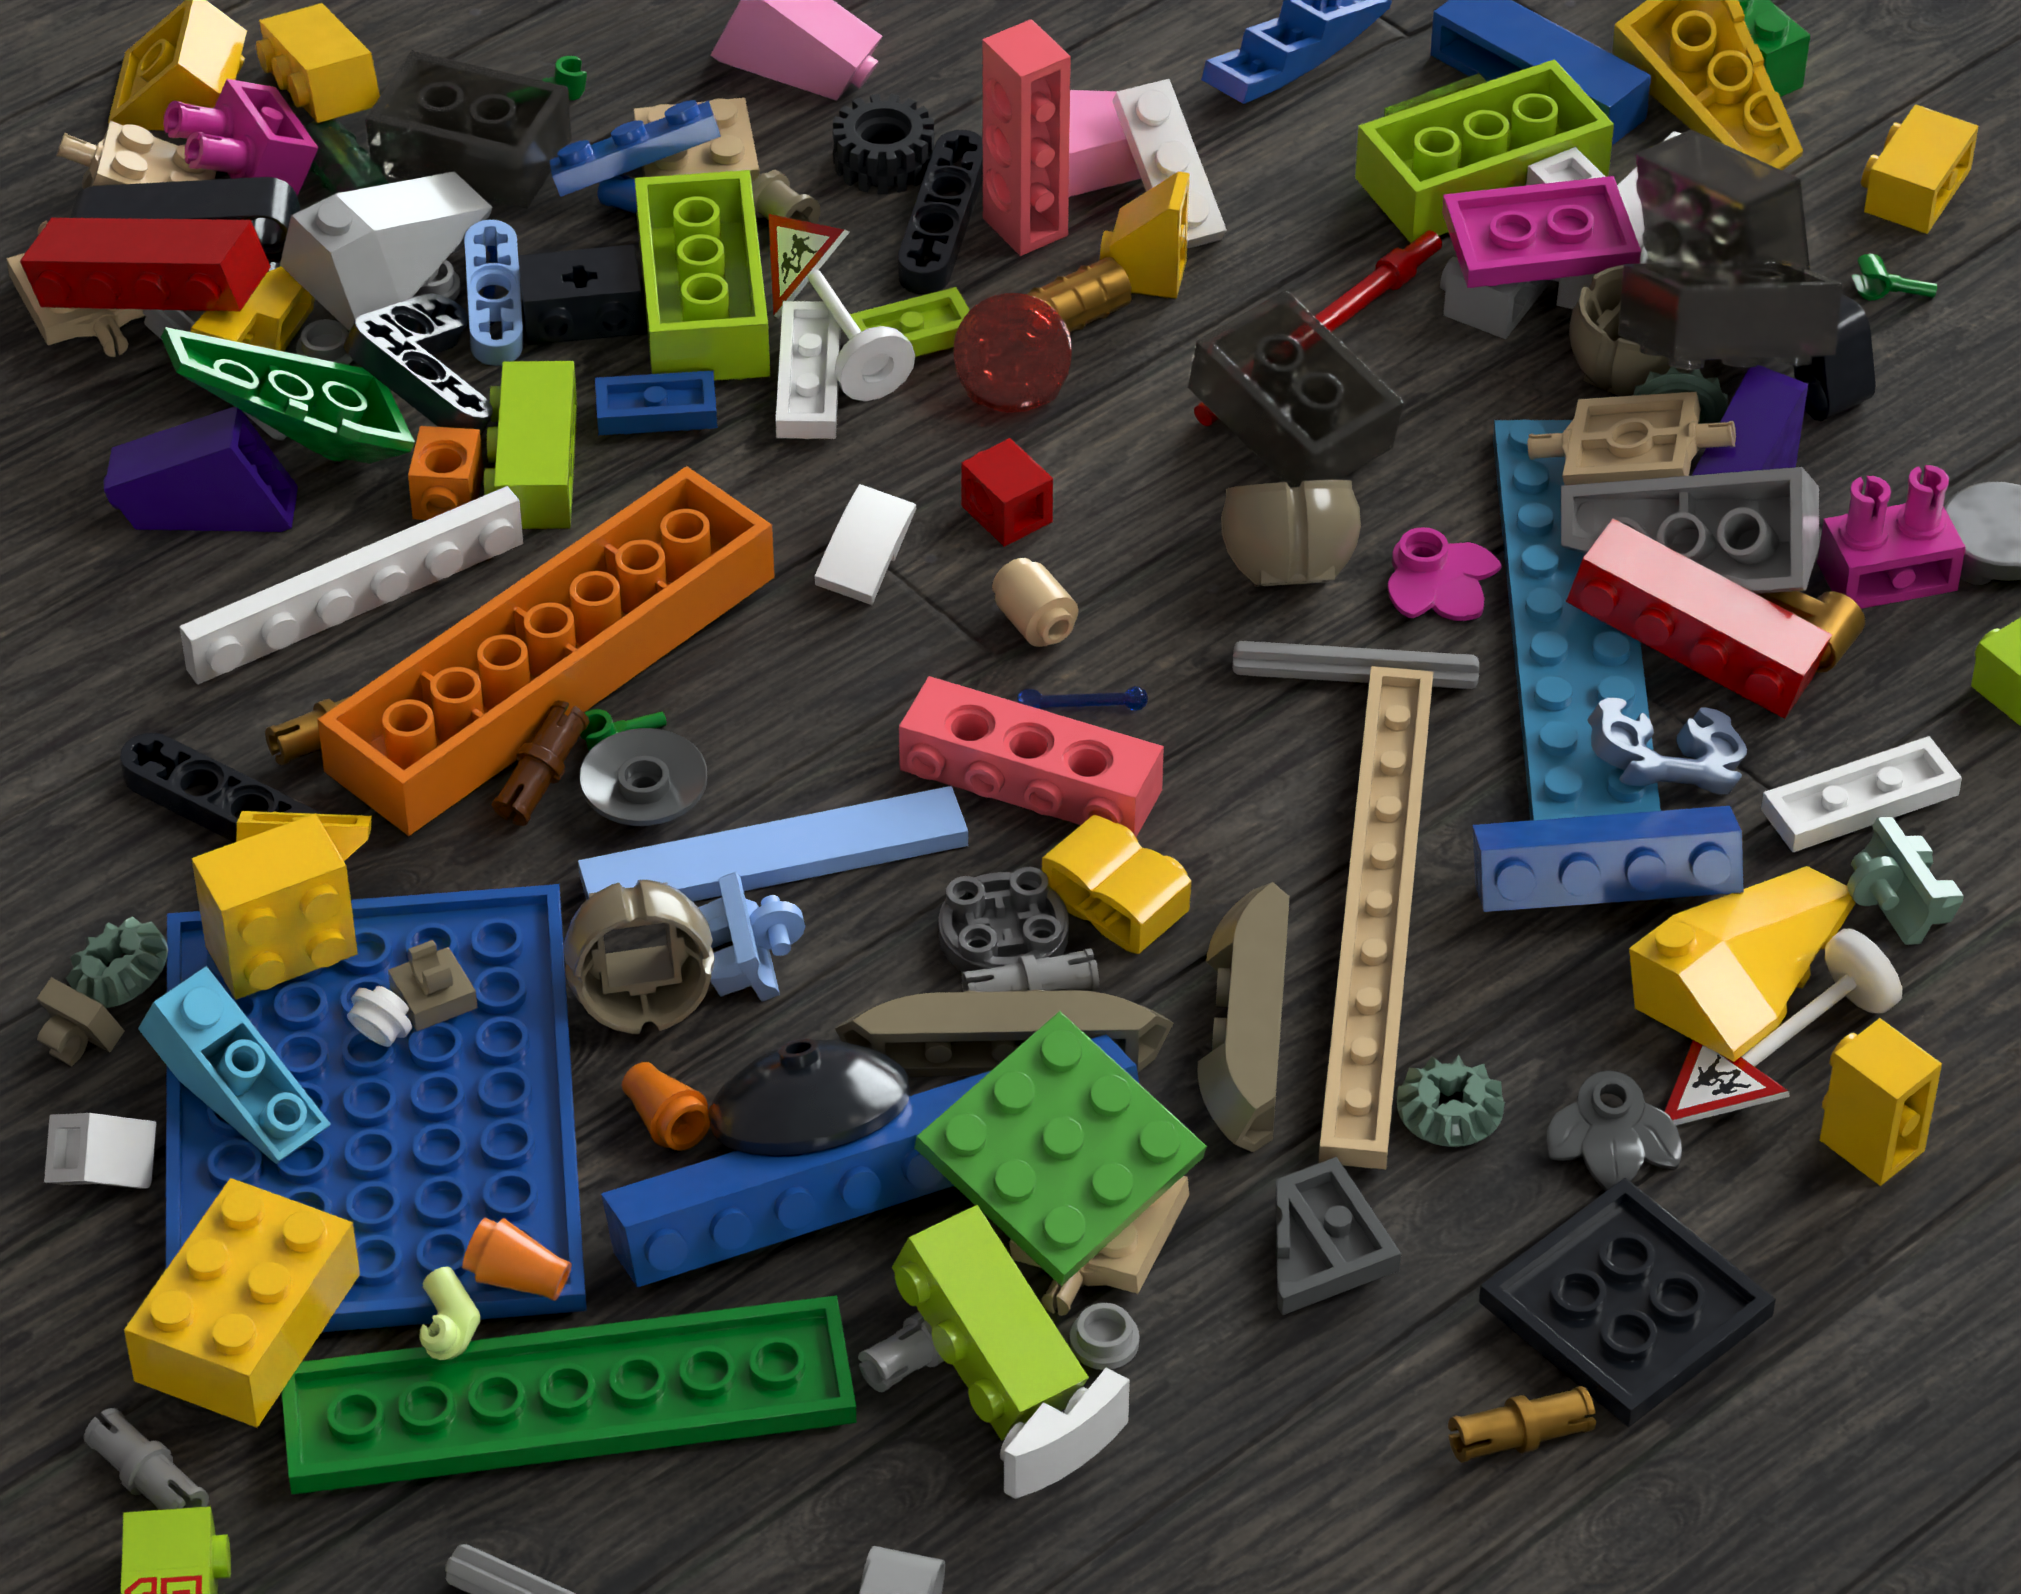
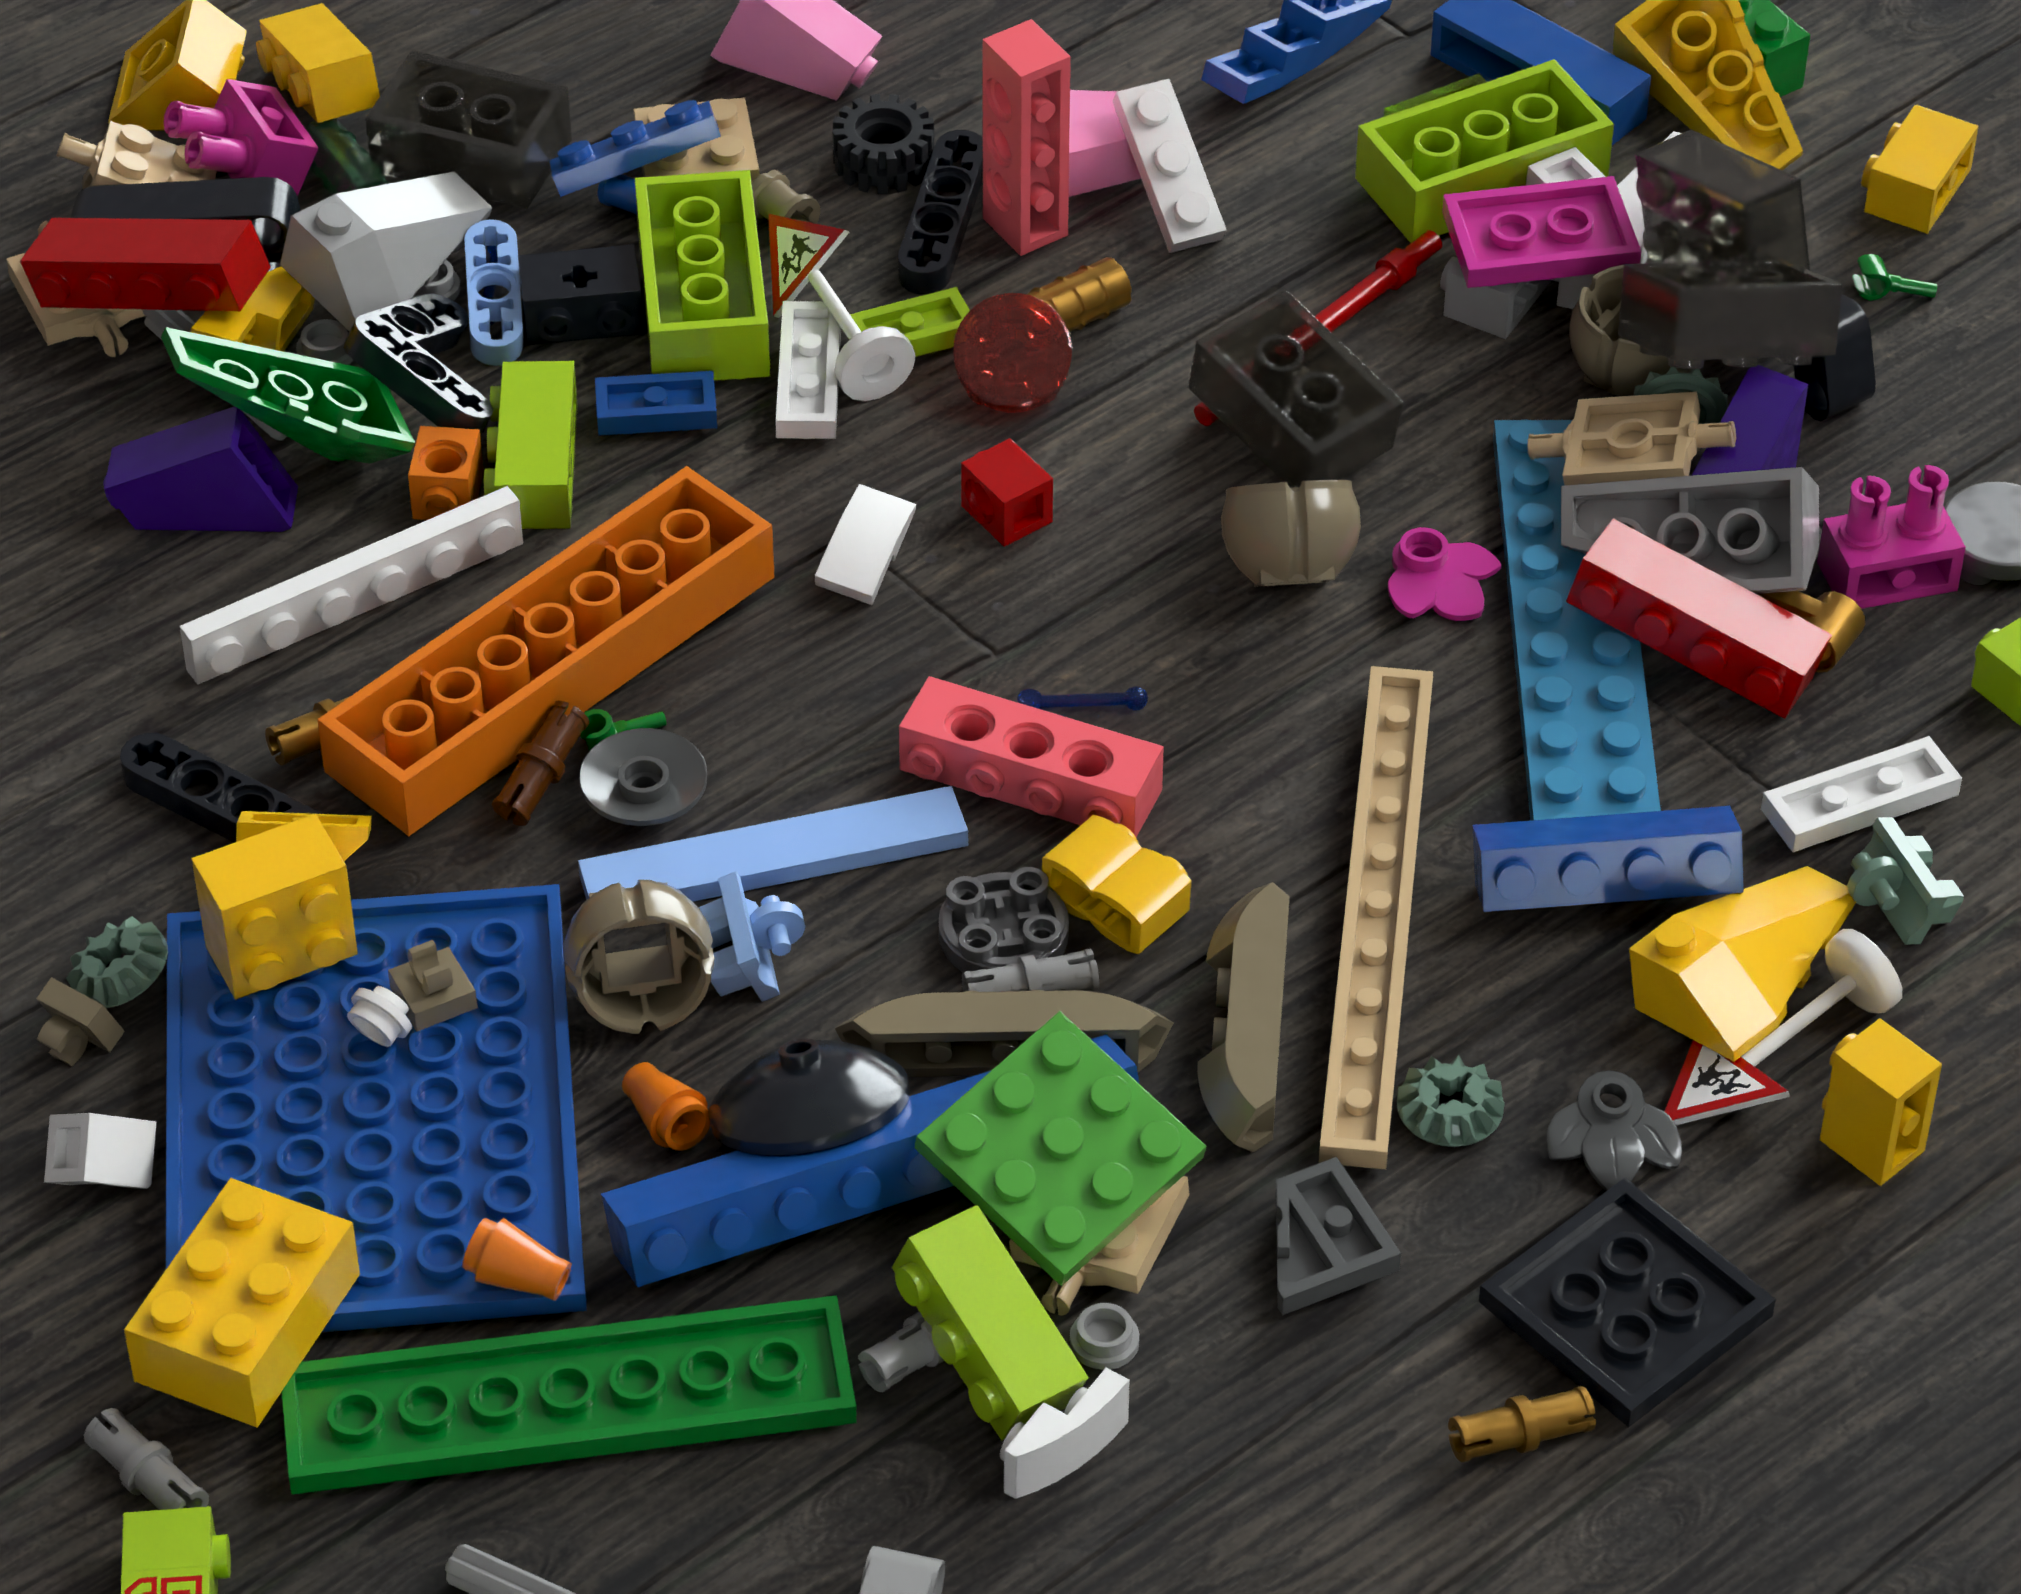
medium azure slope [138,966,331,1164] -> none
yellowish green arm [419,1267,480,1360] -> none
green hand [508,56,587,104] -> none
tan brick [992,558,1078,647] -> none
yellow slope [1100,172,1190,299] -> none
light grey axle [1232,641,1479,689] -> none
sand blue helmet [1587,698,1747,794] -> none

